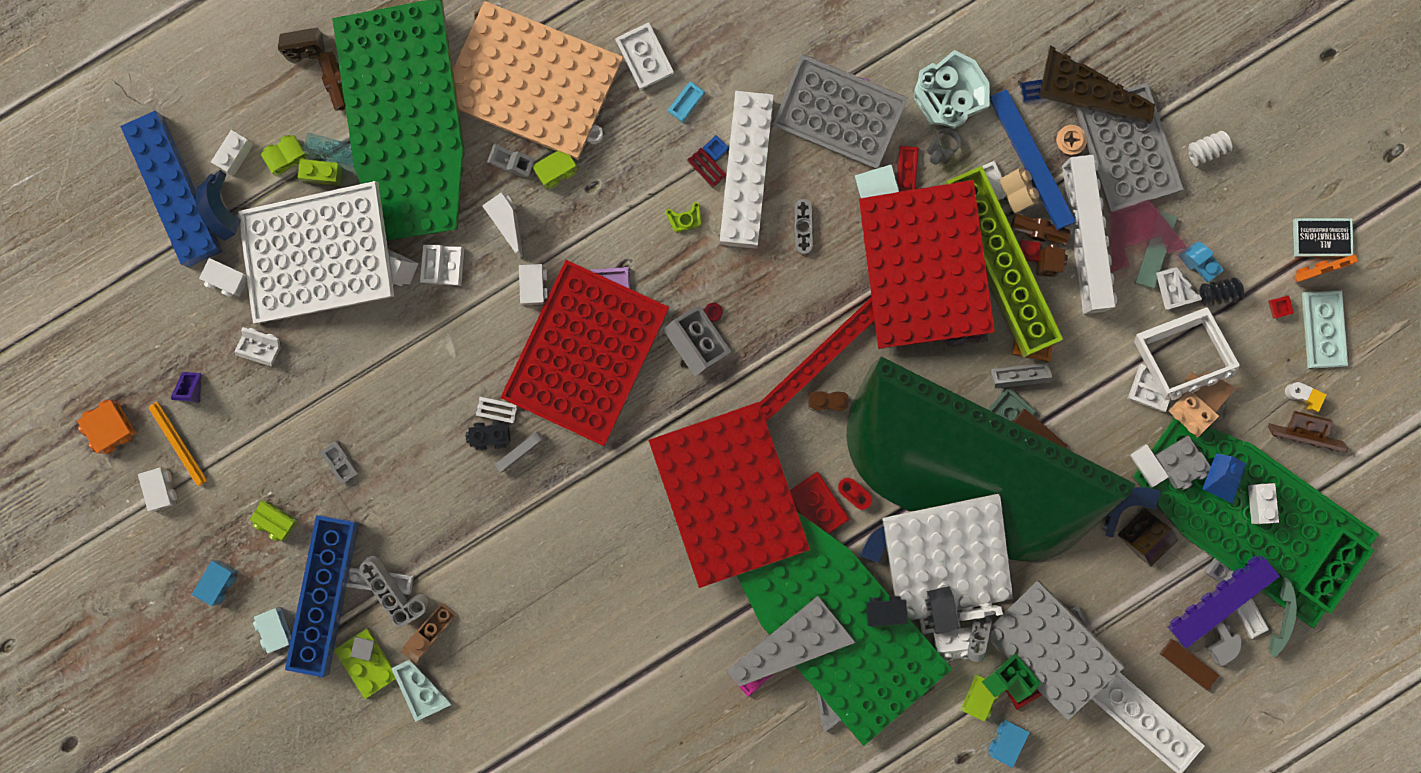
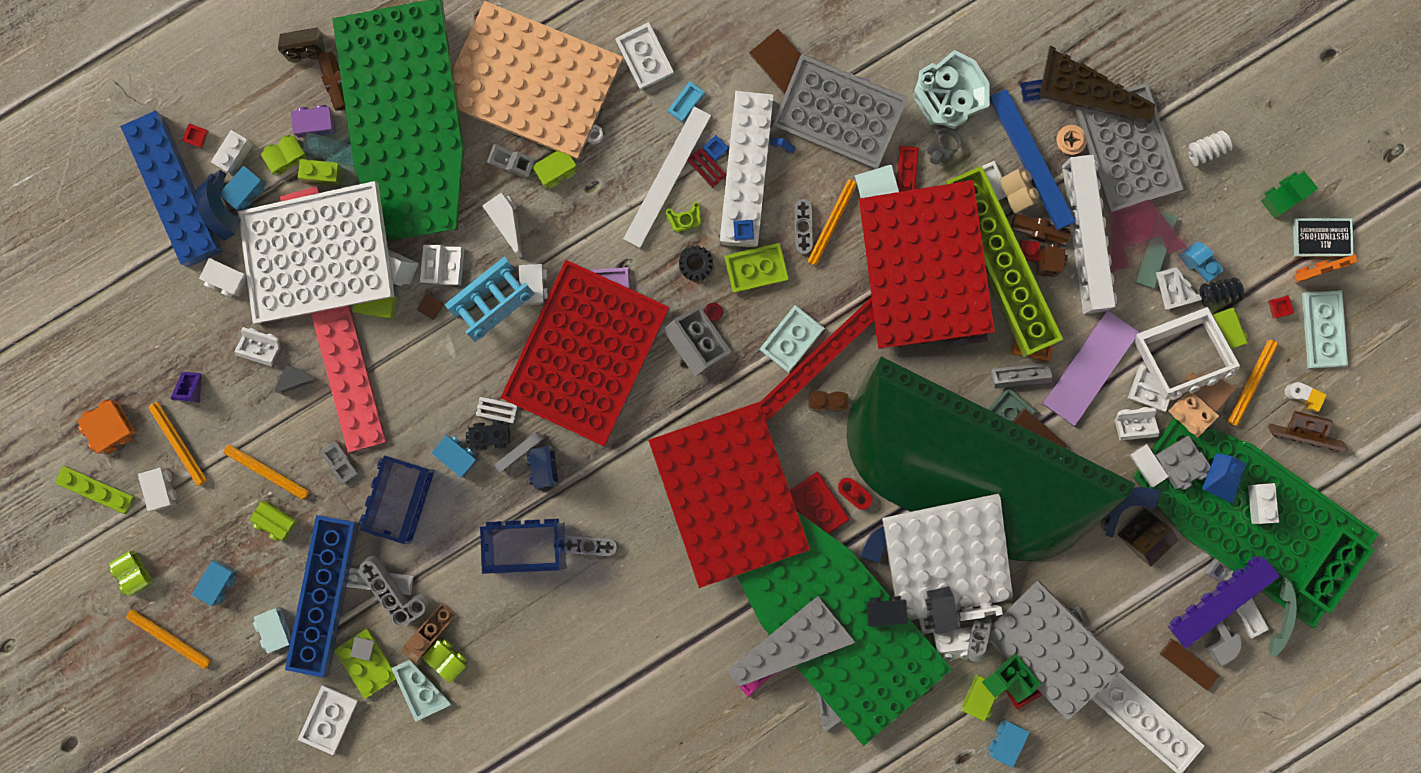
none -> lime plate [55,466,135,514]
none -> lime brick [109,551,153,597]
none -> light orange axle [126,610,211,669]
none -> red plate [182,123,209,149]
none -> dark azure brick [220,165,266,211]
none -> light orange axle [223,445,309,500]
none -> dark grey slope [275,364,317,394]
none -> coral plate [280,186,386,453]
none -> medium lavender brick [291,105,336,138]
none -> white plate [298,685,359,755]
none -> lime brick [352,295,398,320]
none -> clear blue hose [359,455,435,544]
none -> reddish brown tile [417,294,444,320]
none -> lime brick [422,639,468,684]
none -> dark azure brick [432,435,478,478]
none -> medium azure fence [445,257,535,342]
none -> clear blue hose [480,519,567,574]
none -> dark blue slope [527,446,559,489]
none -> light grey beam [561,536,617,556]
none -> white tile [623,107,711,248]
none -> black tyre [679,245,713,281]
none -> lime plate [724,243,789,293]
none -> blue tile [733,220,754,241]
none -> reddish brown tile [749,29,801,95]
none -> light aqua tile [759,305,825,373]
none -> blue tile [769,137,796,153]
none -> light orange axle [808,179,857,266]
none -> lavender tile [1042,311,1139,426]
none -> white bracket [1115,407,1159,441]
none -> lime brick [1212,307,1247,349]
none -> light orange axle [1228,340,1279,426]
none -> green brick [1260,171,1318,218]

